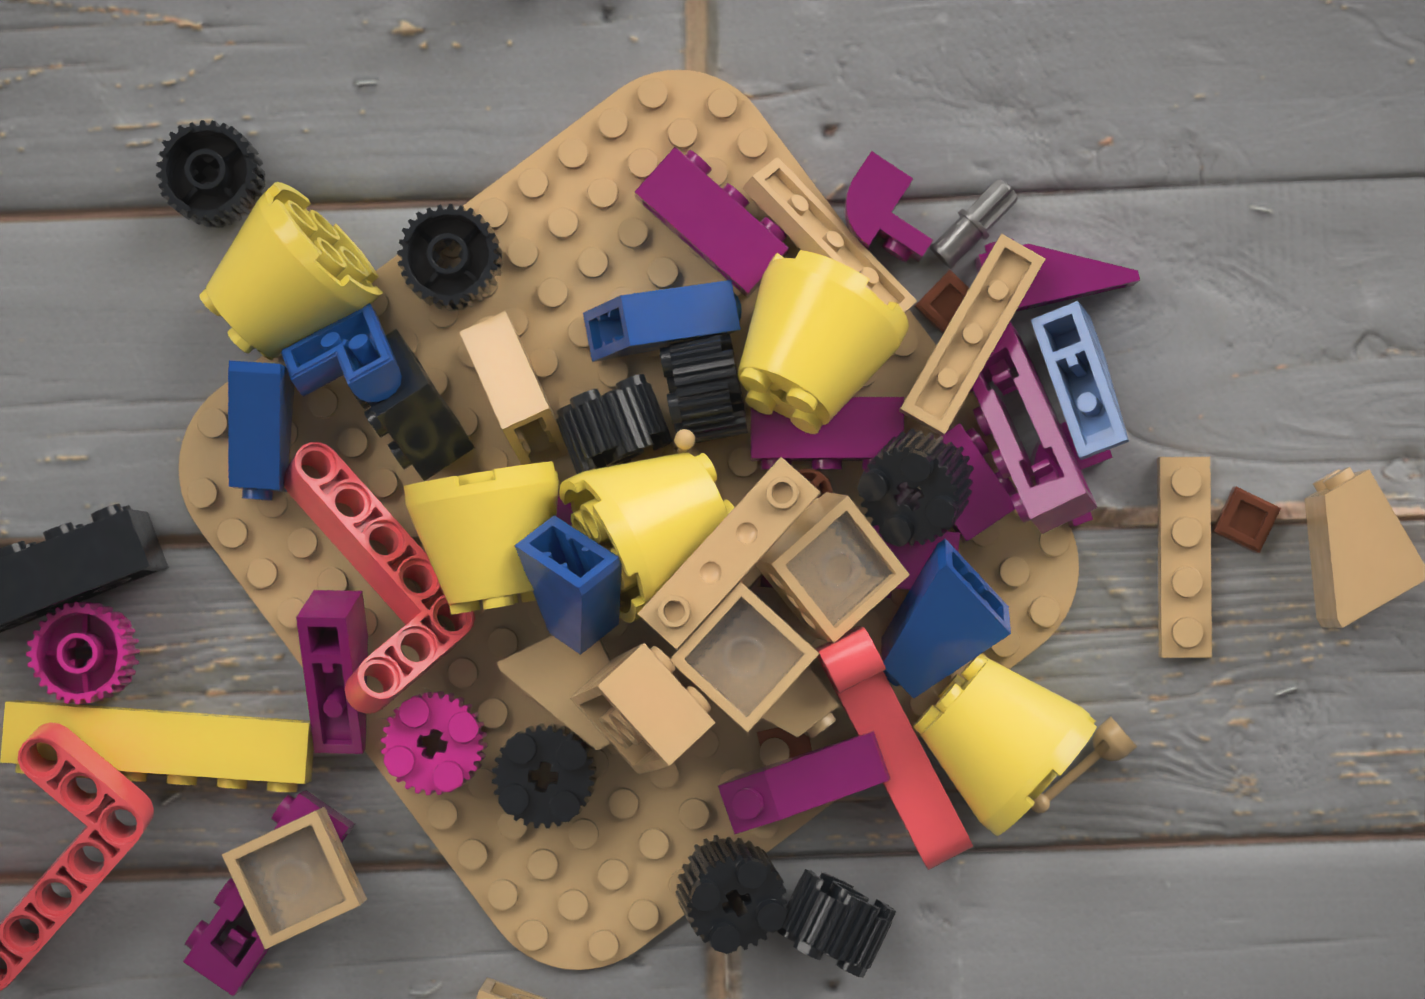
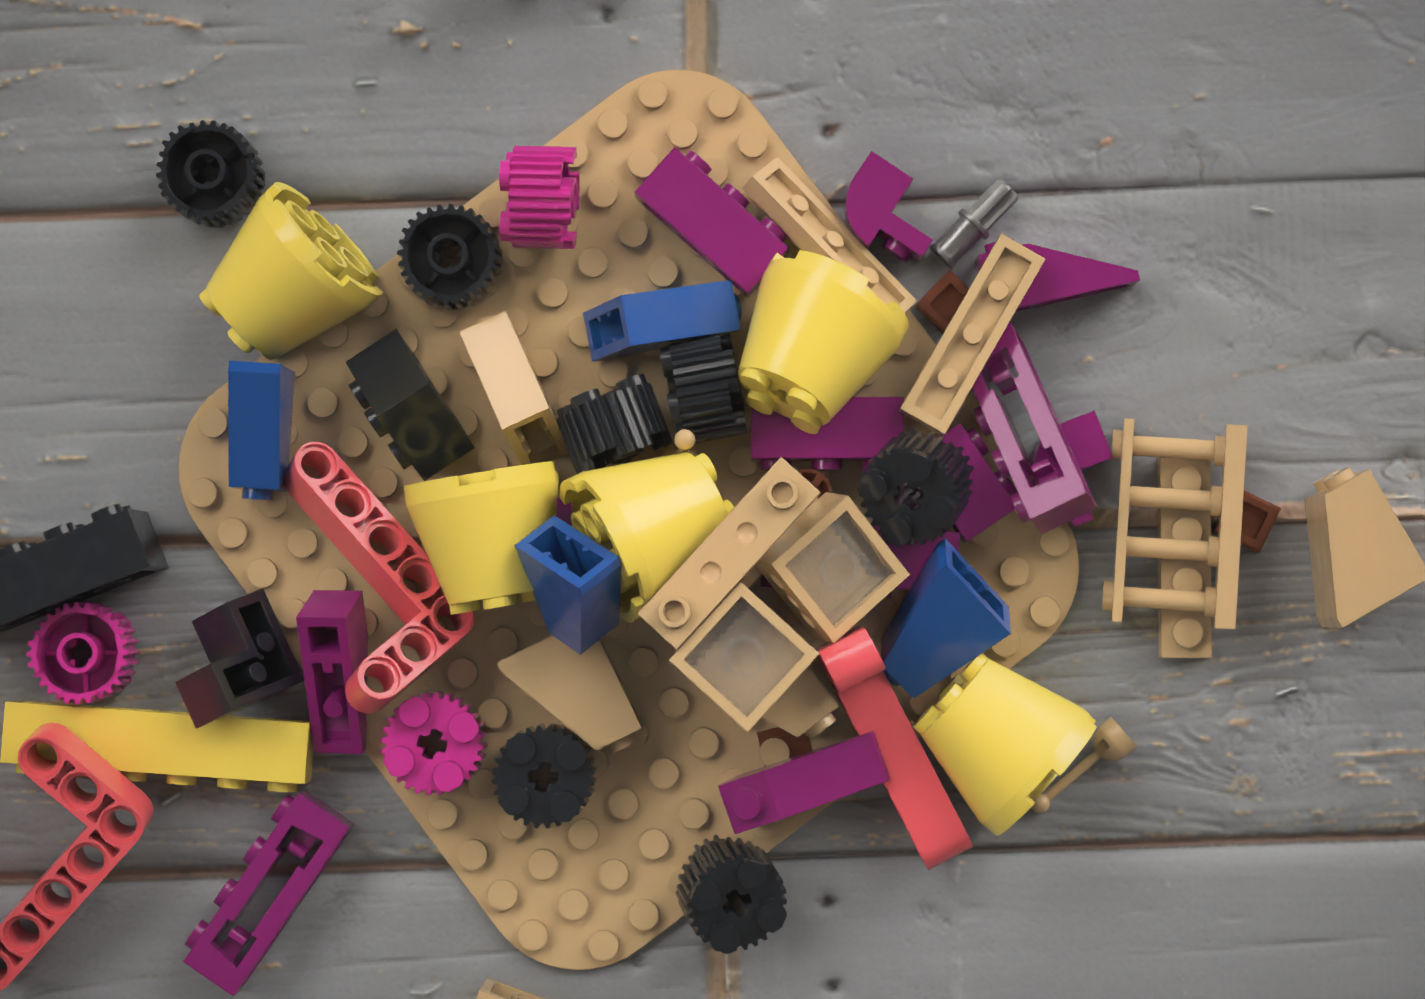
piece [222,806,367,949] -> none
blue brick [281,303,402,402] -> none
tan brick [570,643,716,775] -> none
black brick [777,869,896,978] -> none
medium blue slope [1031,301,1129,460] -> none
none -> black brick [175,589,305,729]
none -> dark pink brick [499,145,580,249]
none -> tan fence [1102,418,1248,629]

